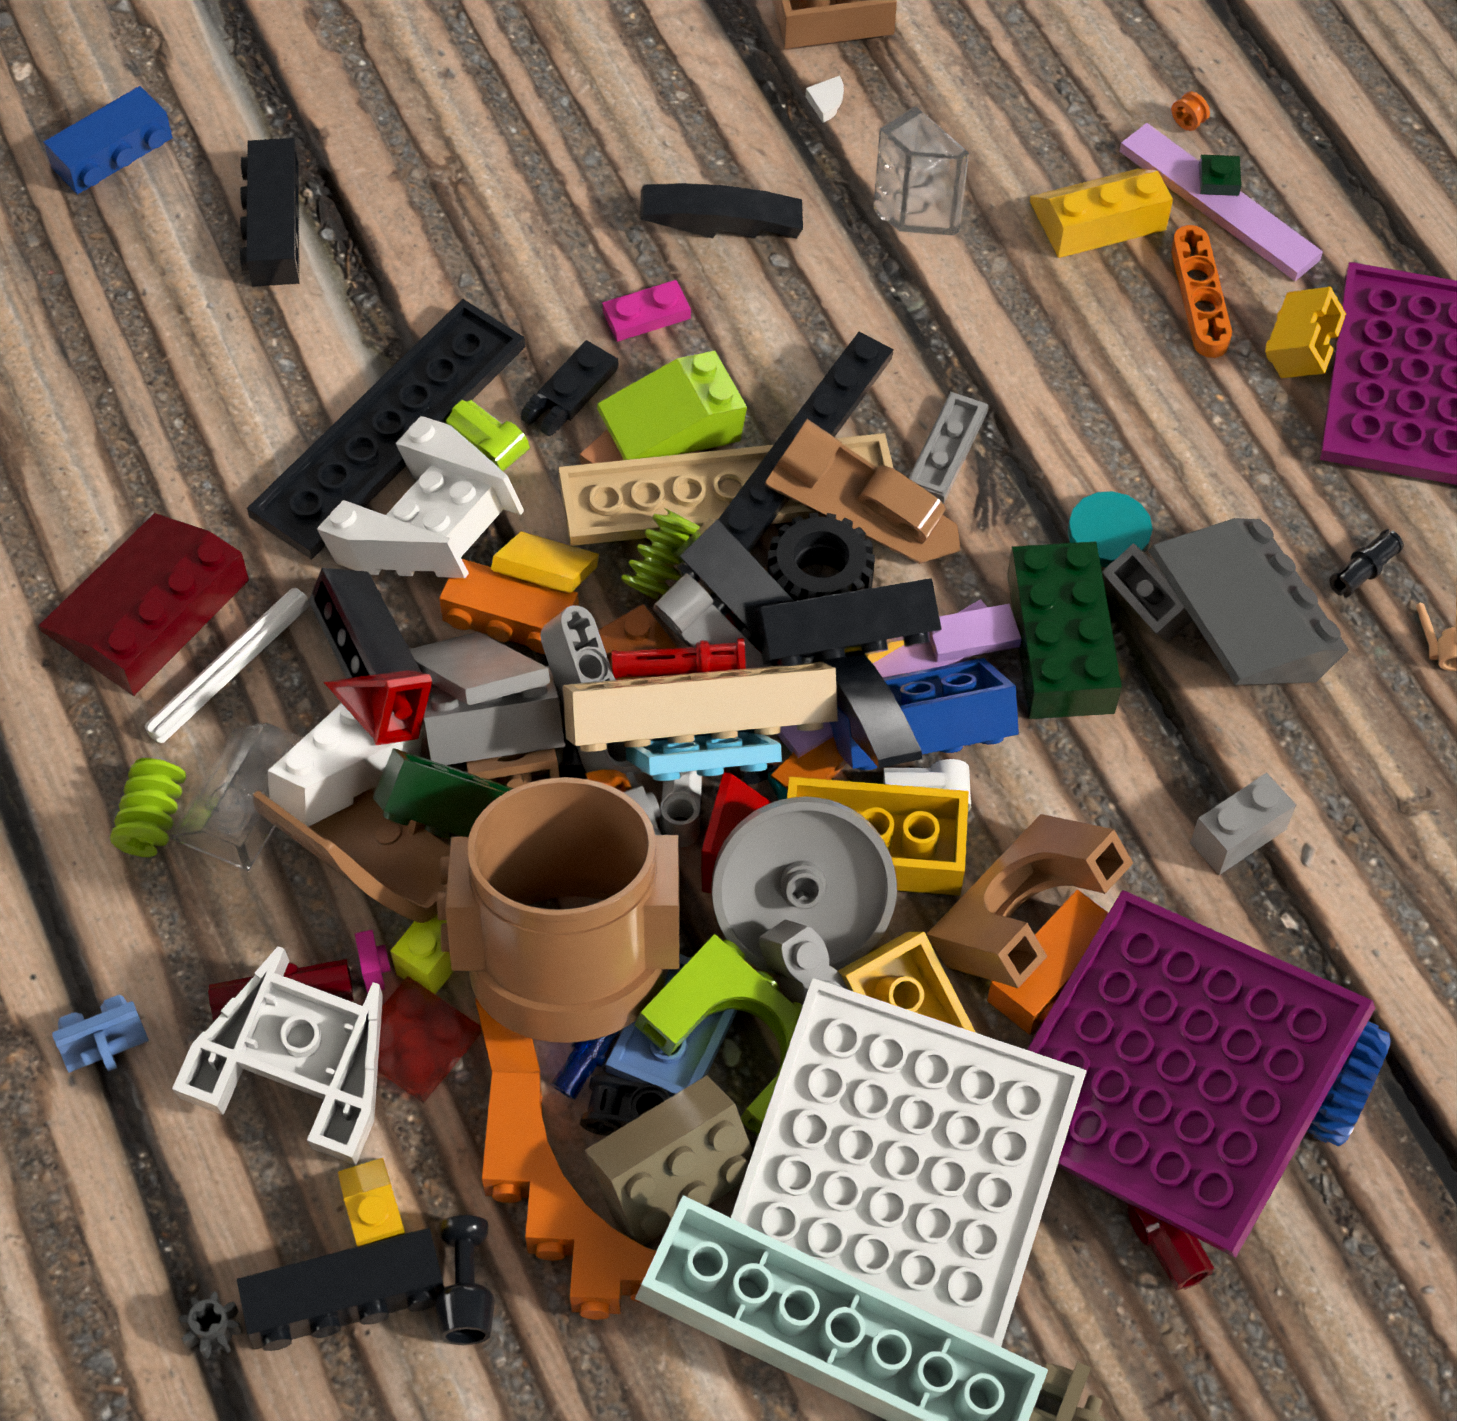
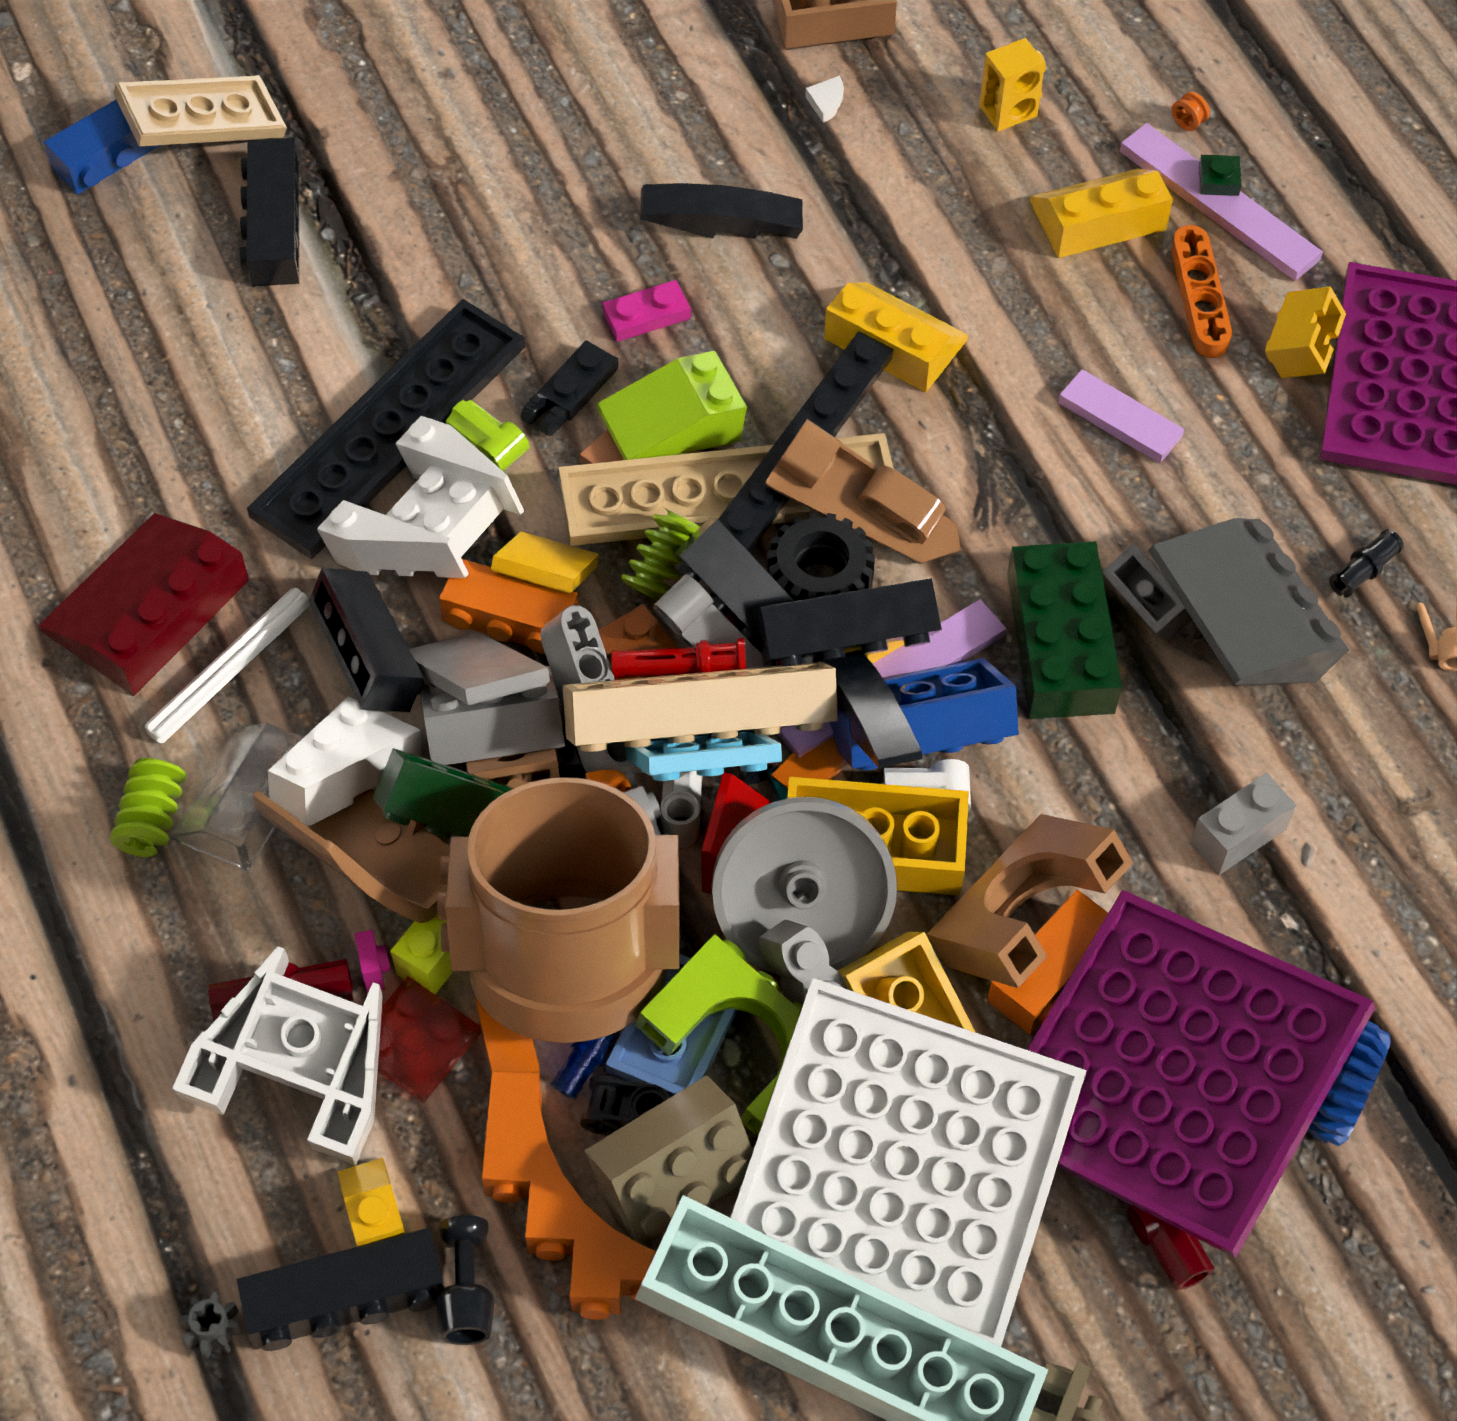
medium blue hips [52,995,149,1073] -> none
red slope [323,670,432,745] -> none
clear slope [873,106,969,236] -> none
light grey tile [909,391,989,504] -> none
lavender tile [929,604,1021,662] -> none
teal tile [1068,491,1153,568] -> none
none -> tan tile [114,76,287,146]
none -> yellow slope [824,282,968,393]
none -> yellow brick [979,38,1046,132]
none -> lavender tile [1058,369,1184,463]

